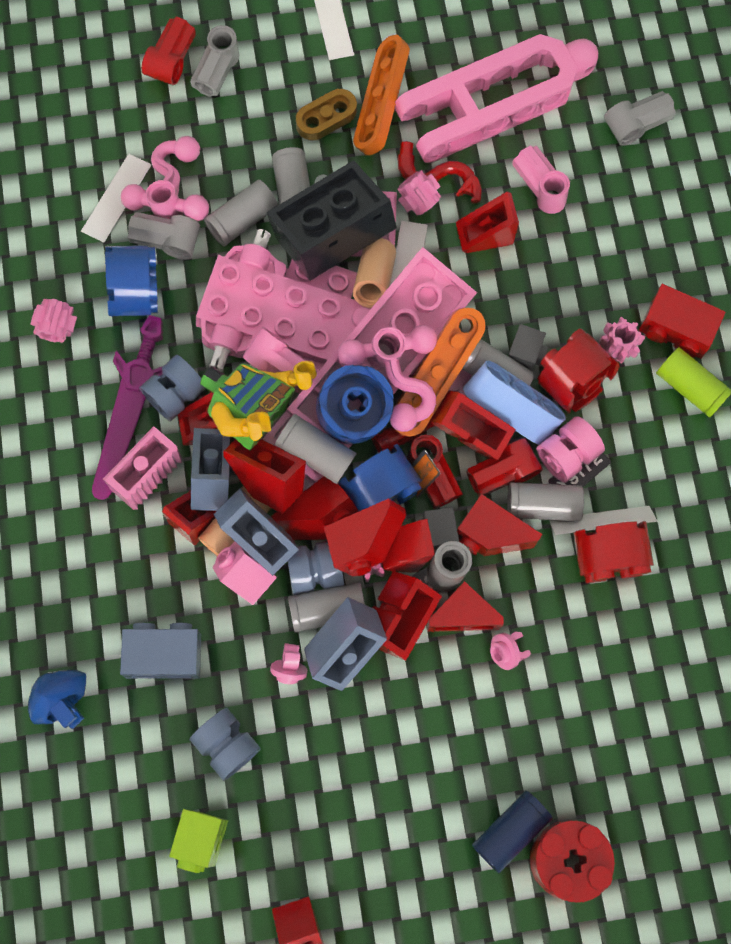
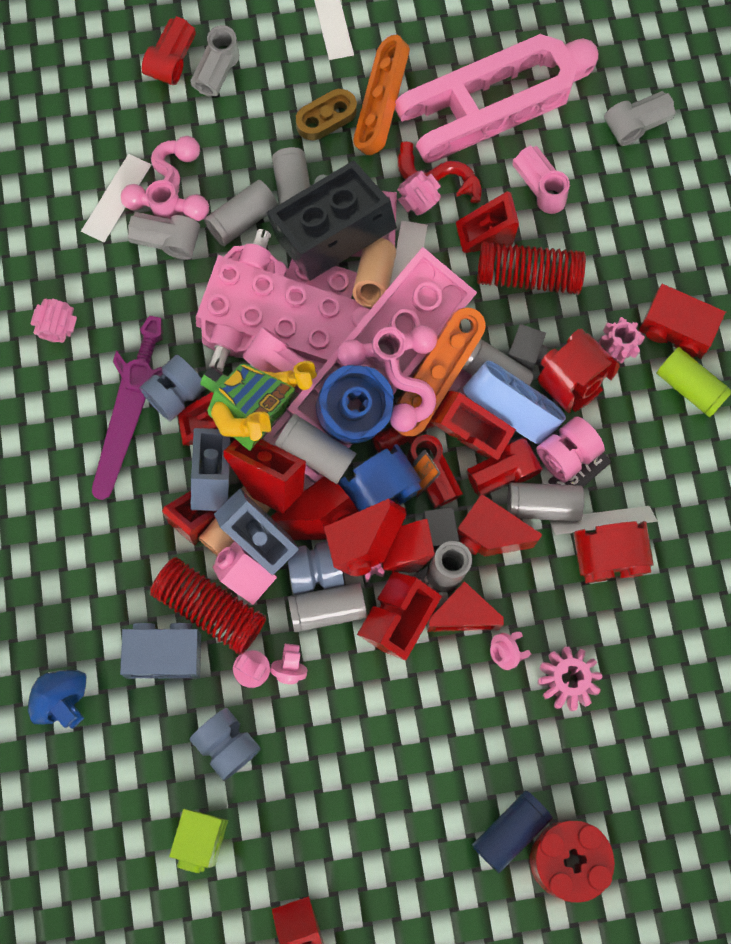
bright pink brick [103,426,182,510] -> none
blue brick [105,245,158,316] -> none
sand blue brick [304,597,387,691] -> none
none -> red piece [150,557,266,655]
none -> bright pink plate [233,650,270,688]
none -> red piece [477,241,586,295]
none -> bright pink gear [538,647,602,711]

